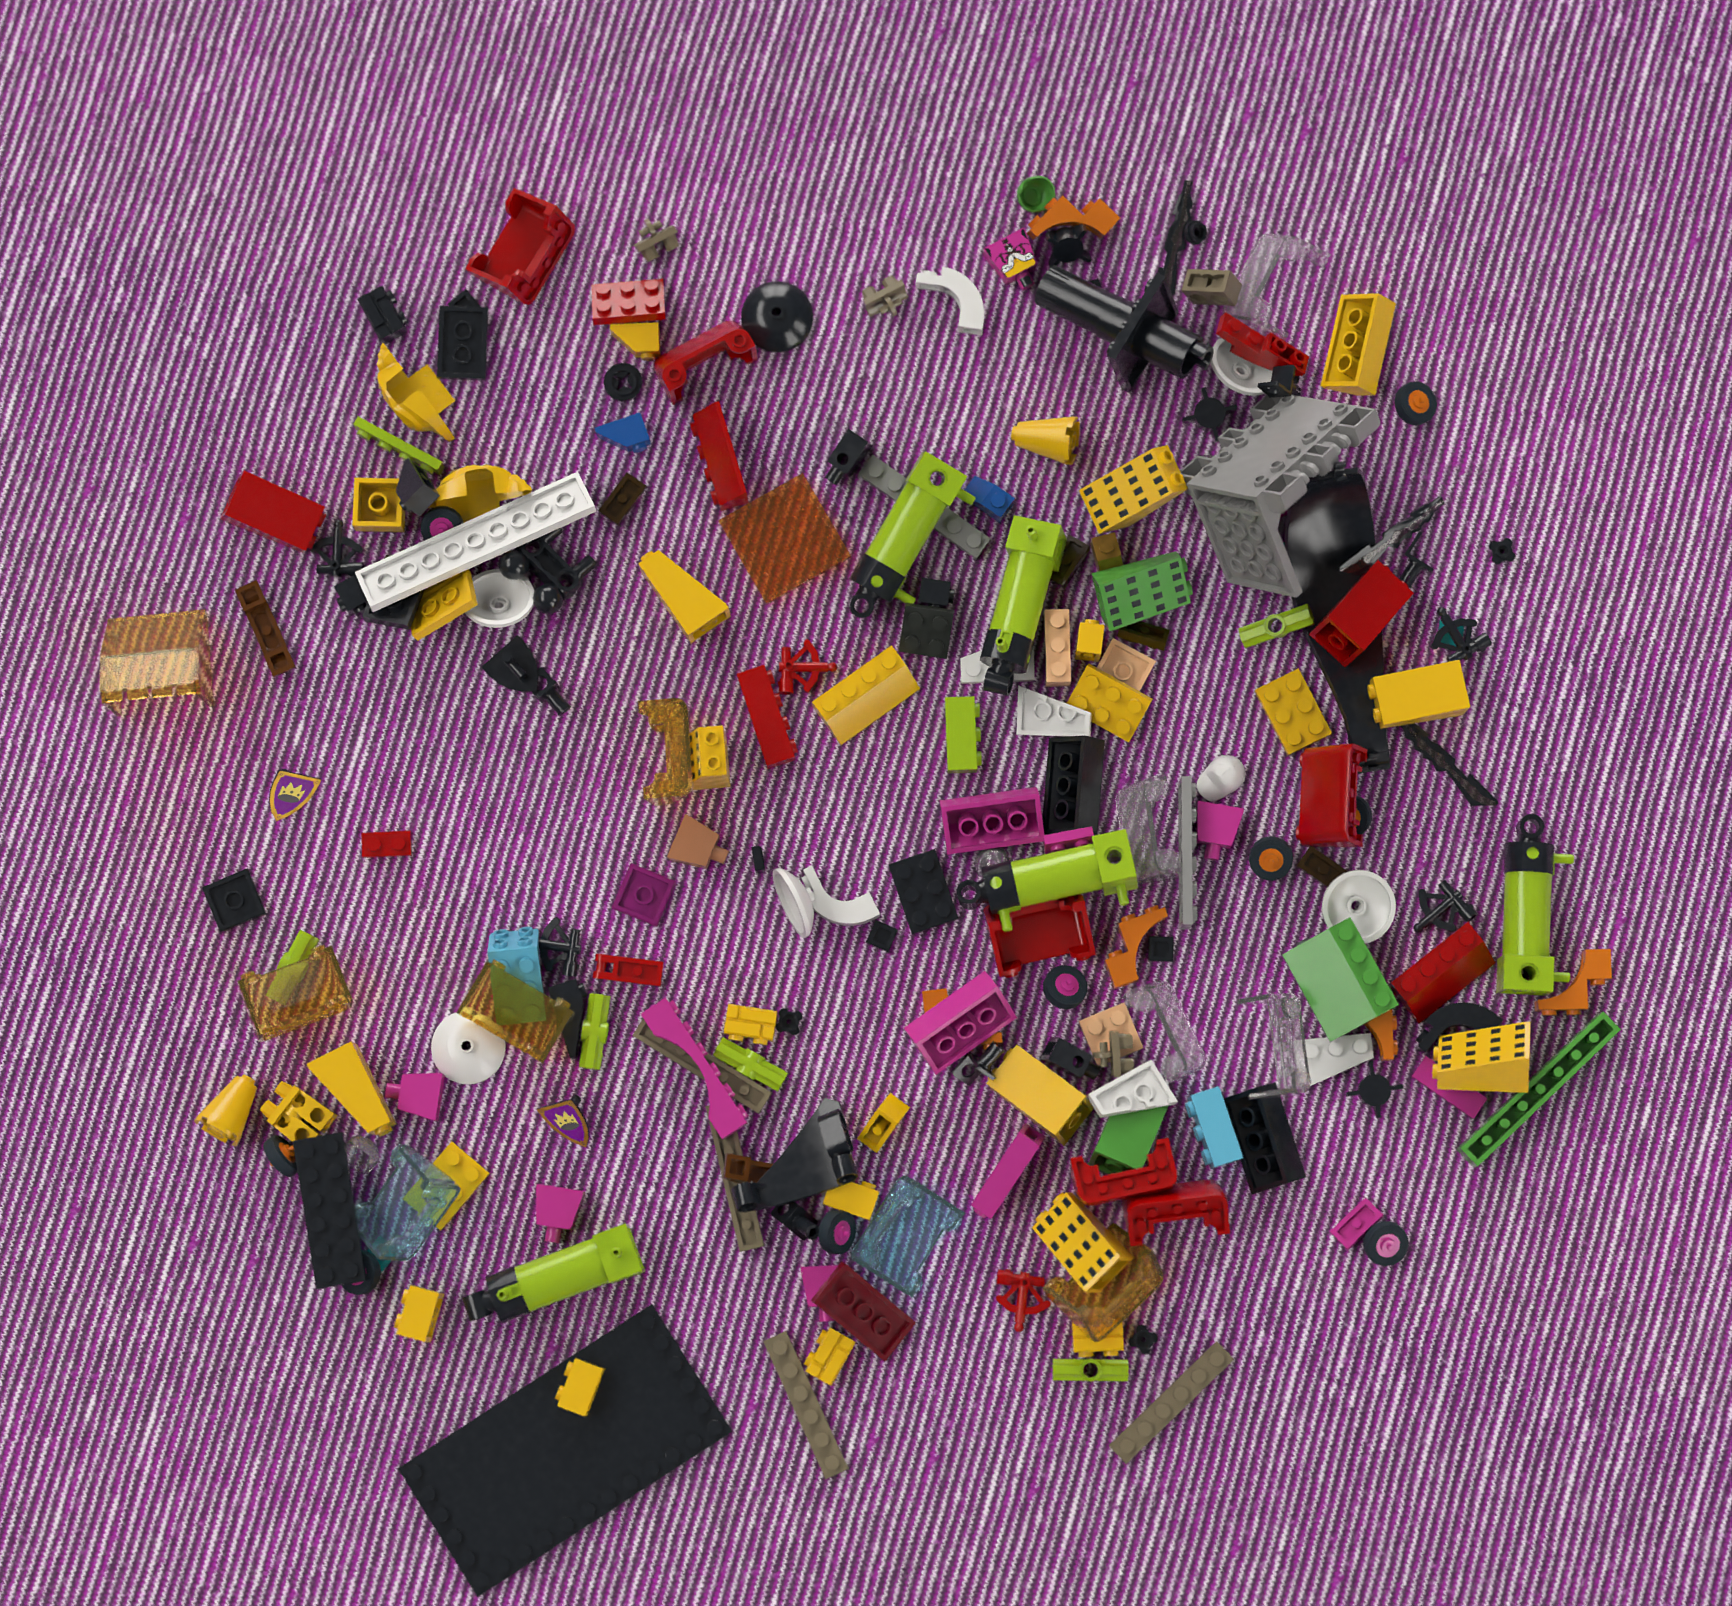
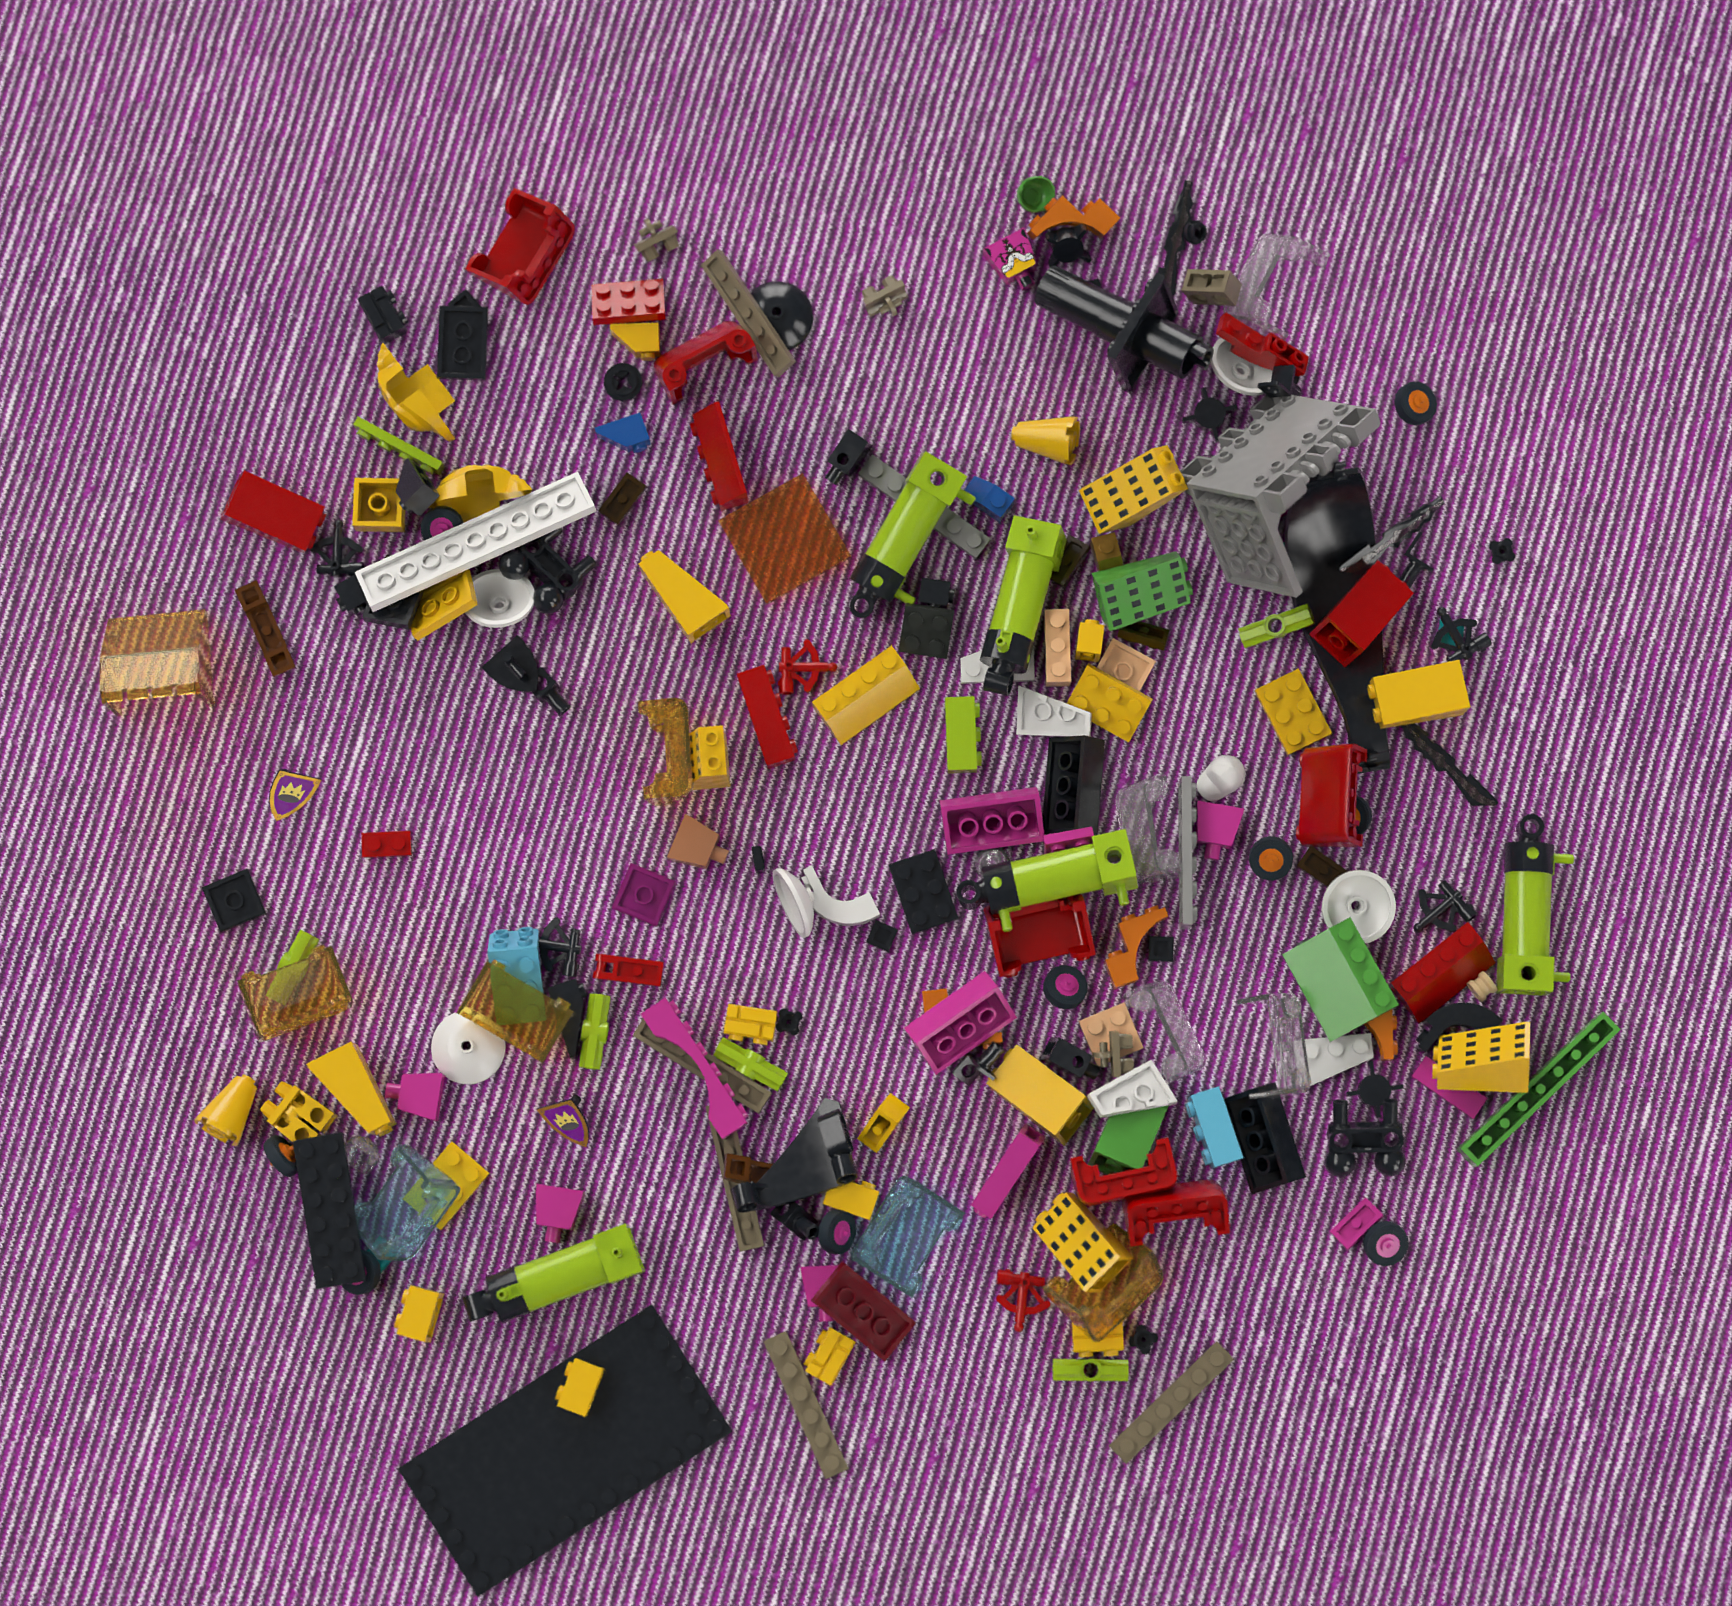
white arch [916,267,984,335] -> none
yellow slope [1320,293,1396,396] -> none
orange arch [1534,949,1612,1016] -> none
none -> dark tan plate [701,249,796,377]
none -> black piece [1324,1098,1406,1178]
none -> tan wheel [1467,971,1498,1002]

